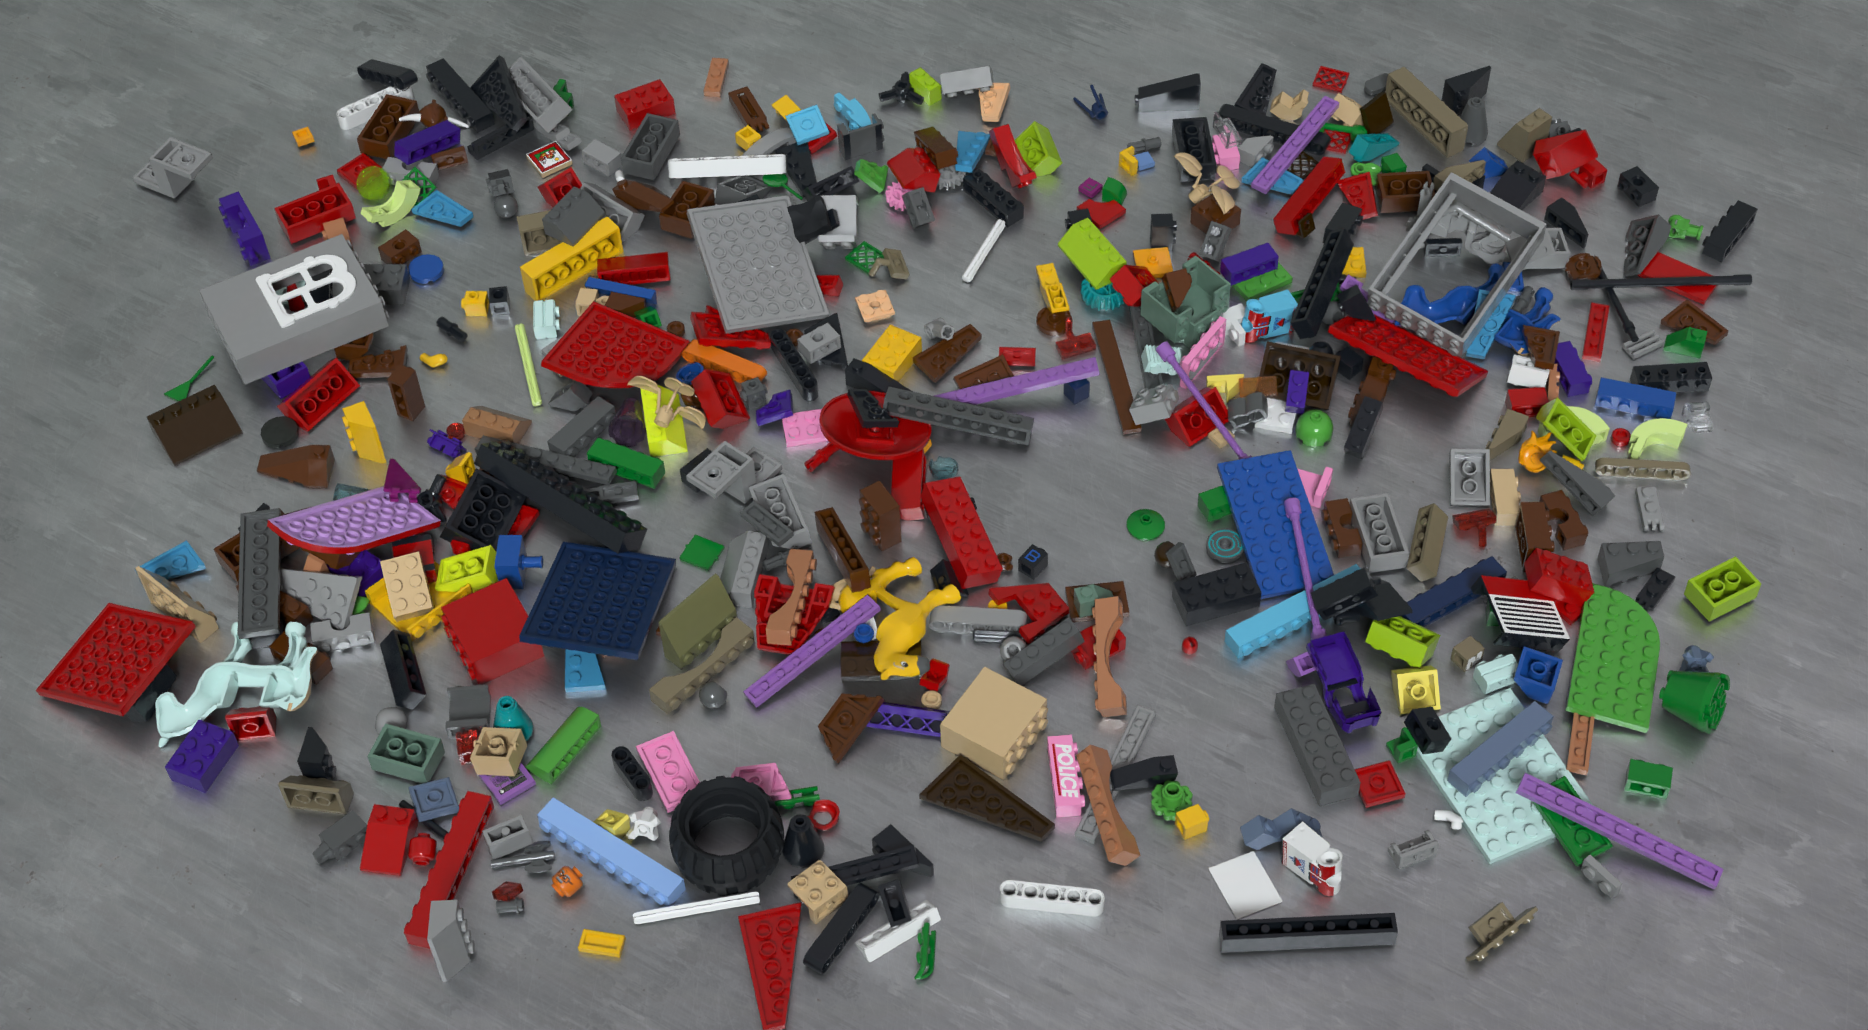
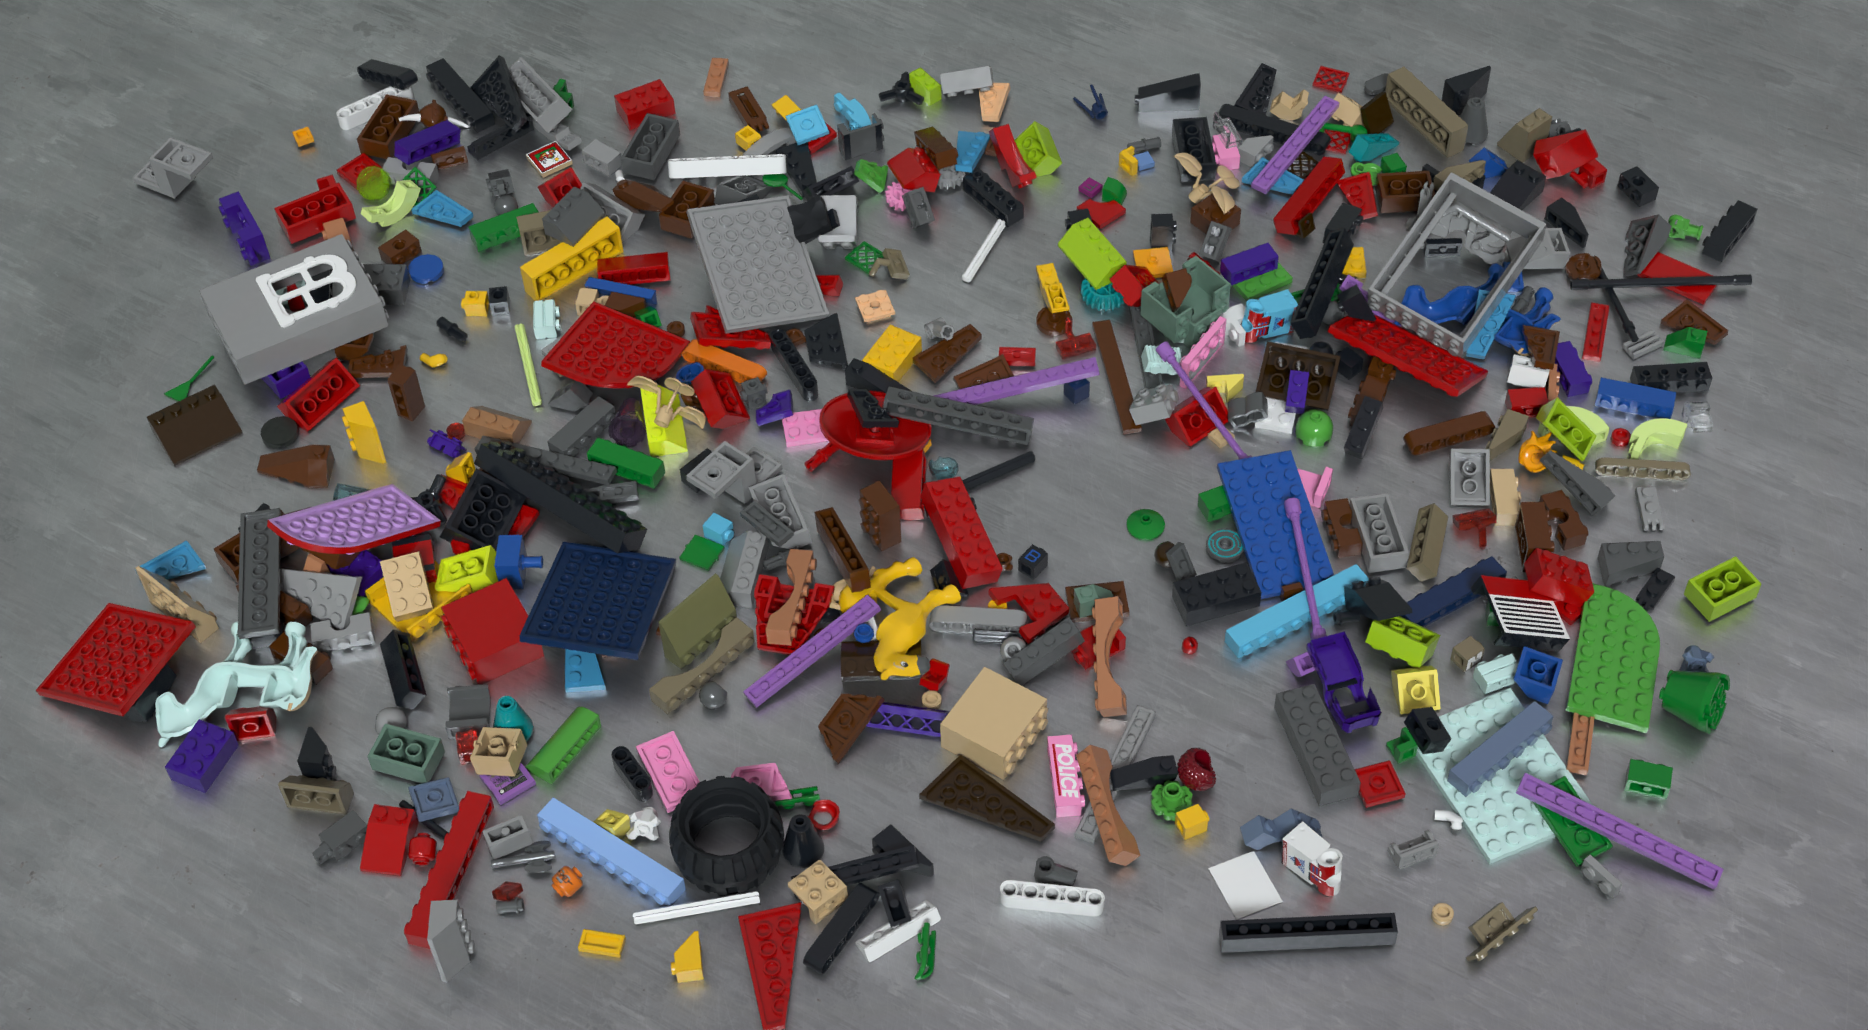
magenta flag [383,459,421,503] -> none
light grey brick [797,323,841,364] -> none
clear orange tile [1239,376,1278,398] -> none
black brick [1311,567,1378,621] -> none
none -> green brick [468,203,538,252]
none -> yellow slope [671,931,704,983]
none -> medium azure brick [703,513,734,546]
none -> black axle [962,451,1035,490]
none -> dark grey piece [1034,856,1078,886]
none -> dark red hair [1177,748,1216,791]
none -> reddish brown tile [1280,582,1303,601]
none -> reddish brown beam [1403,411,1495,455]
none -> tan tile [1431,903,1454,926]

